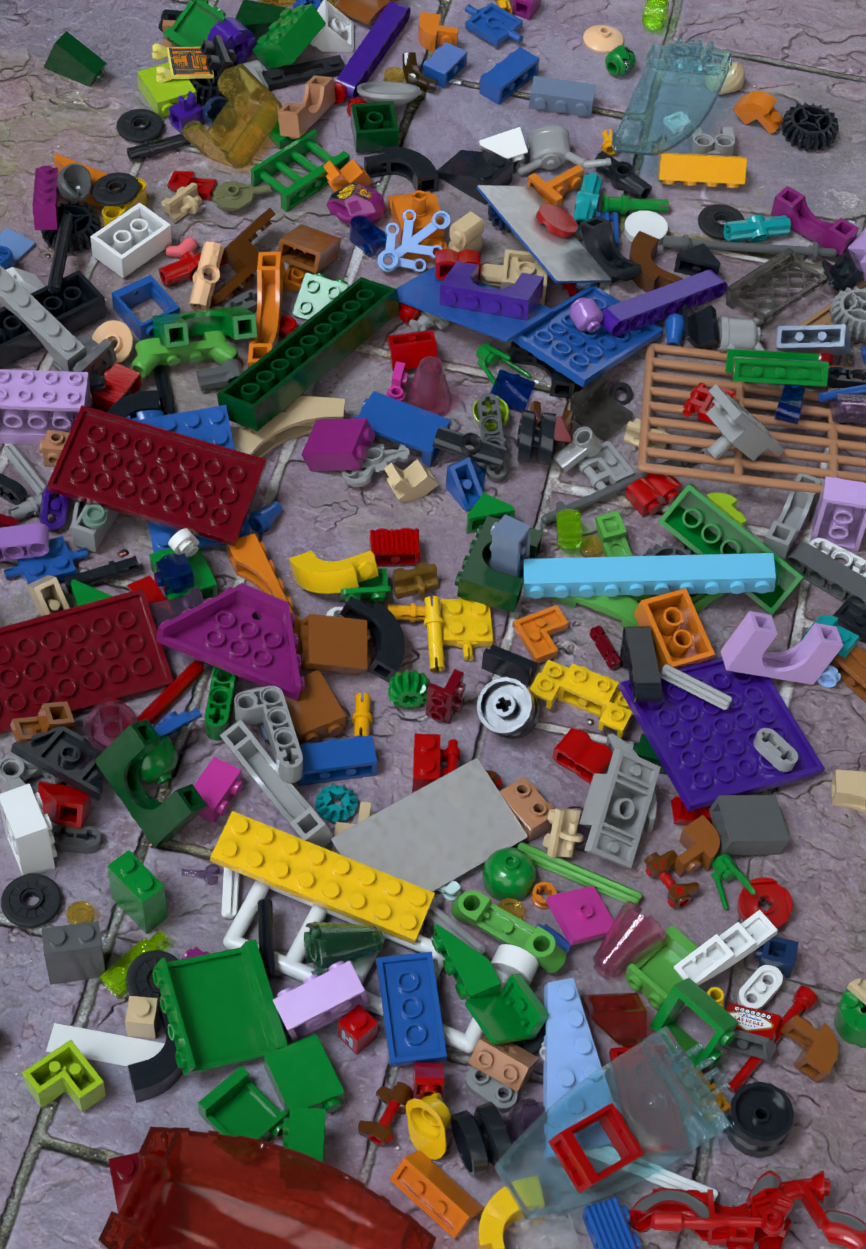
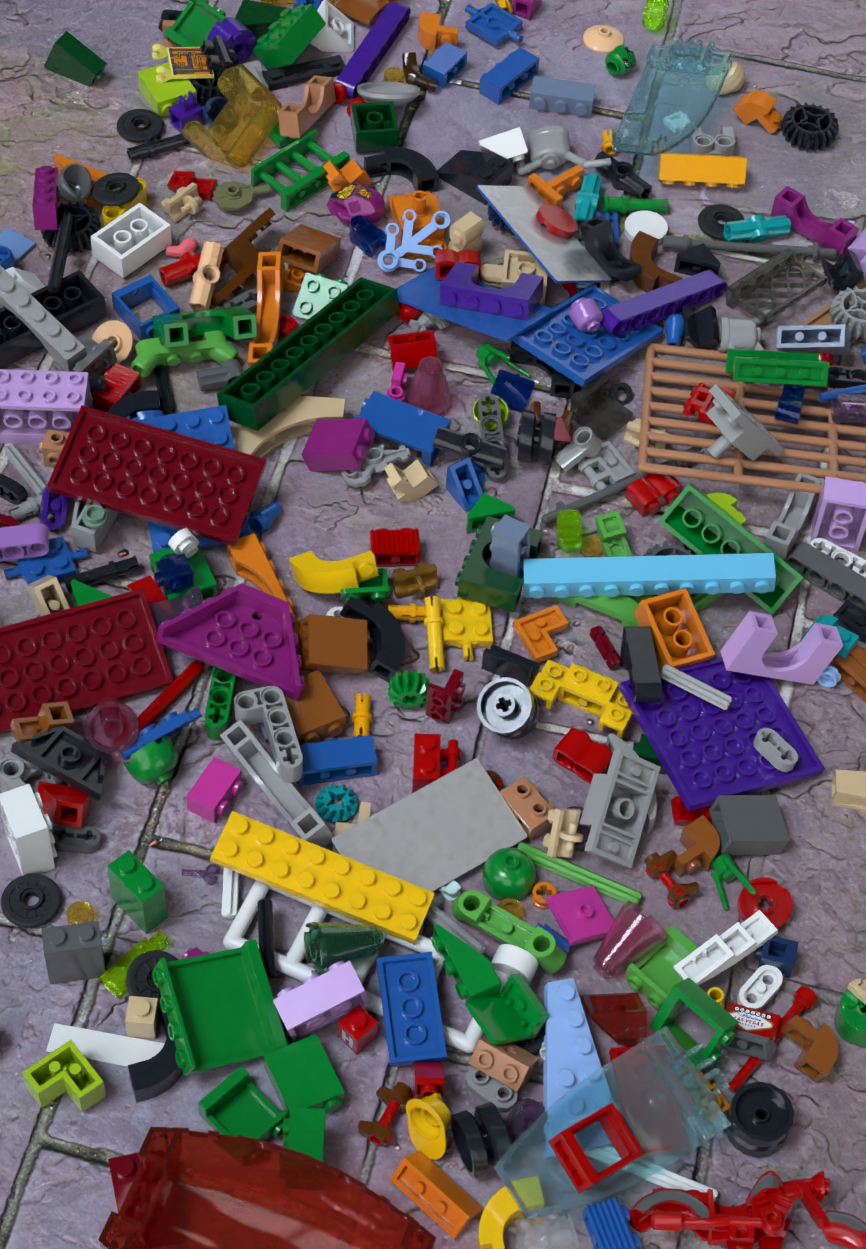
dark green arch [94,719,208,847] -> none

